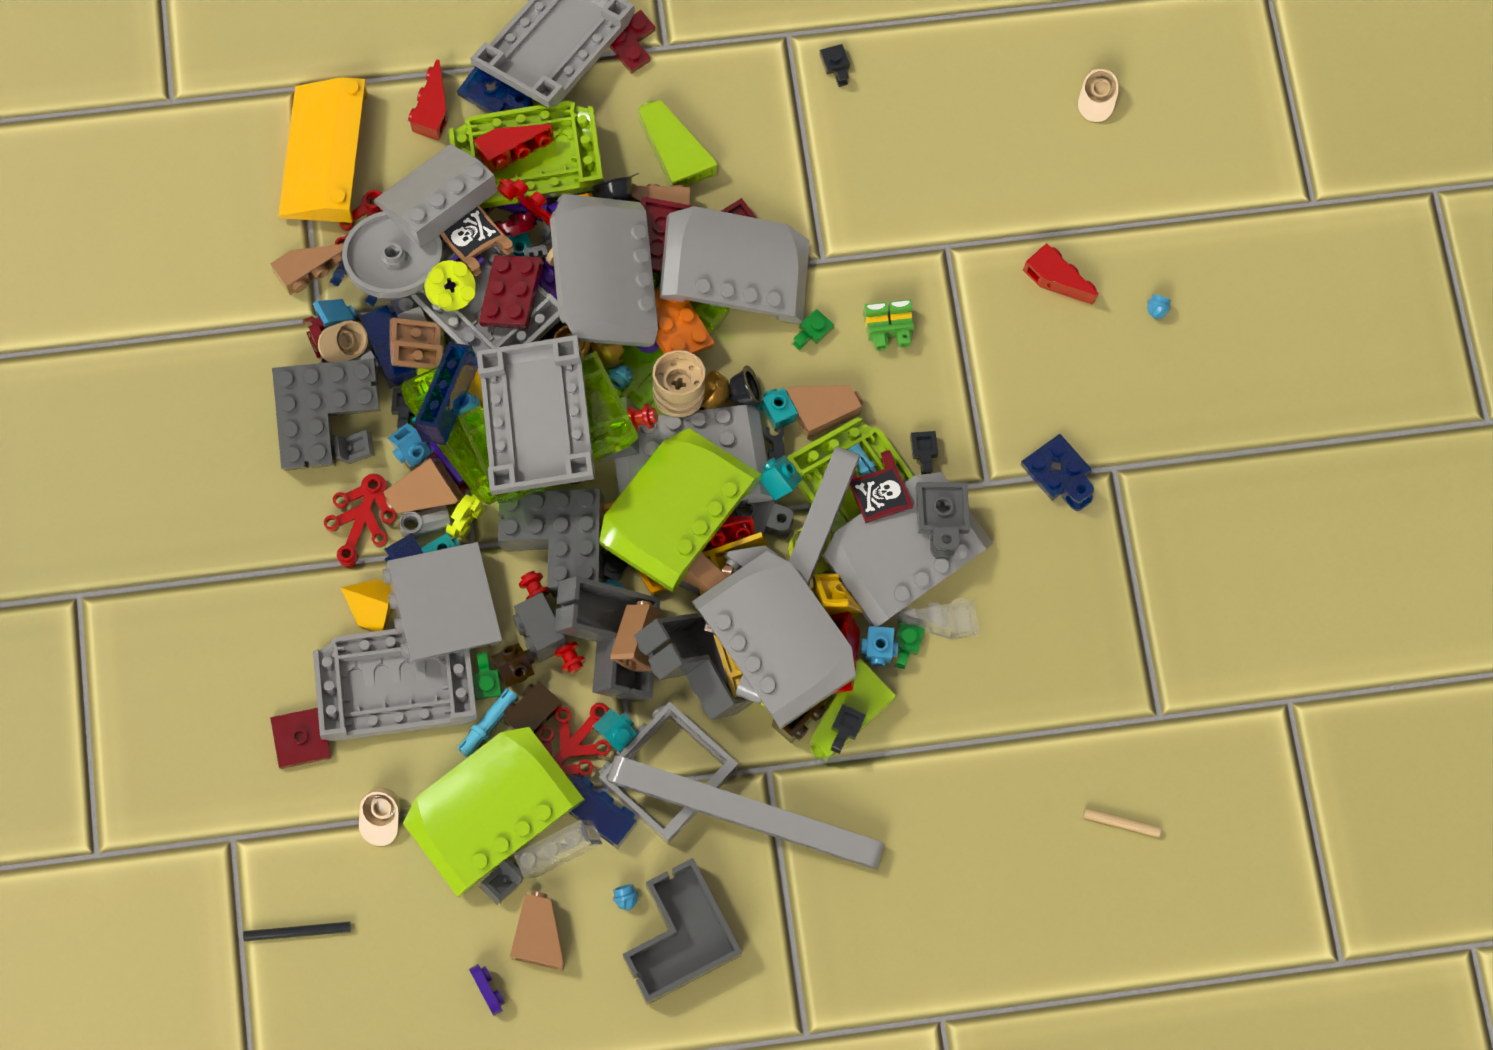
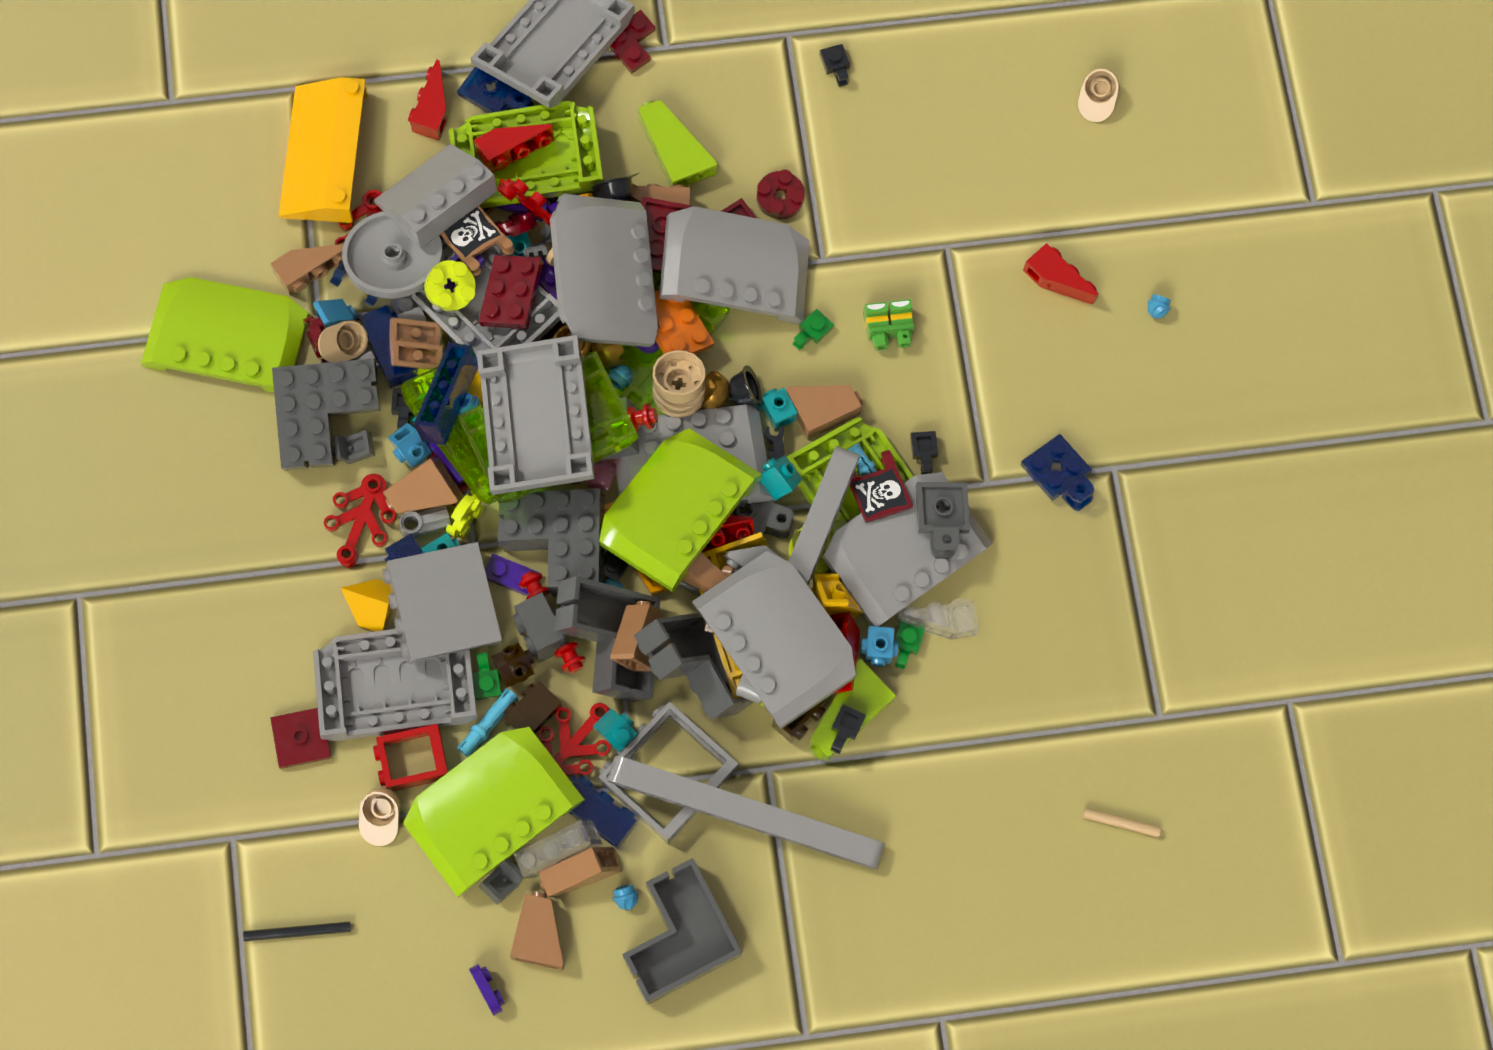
none -> lime slope [141,277,310,393]
none -> red window [373,724,448,791]
none -> dark purple plate [485,553,539,596]
none -> medium nougat slope [539,847,623,897]
none -> clear pink hair [585,460,617,496]
none -> dark red plate [756,169,805,219]

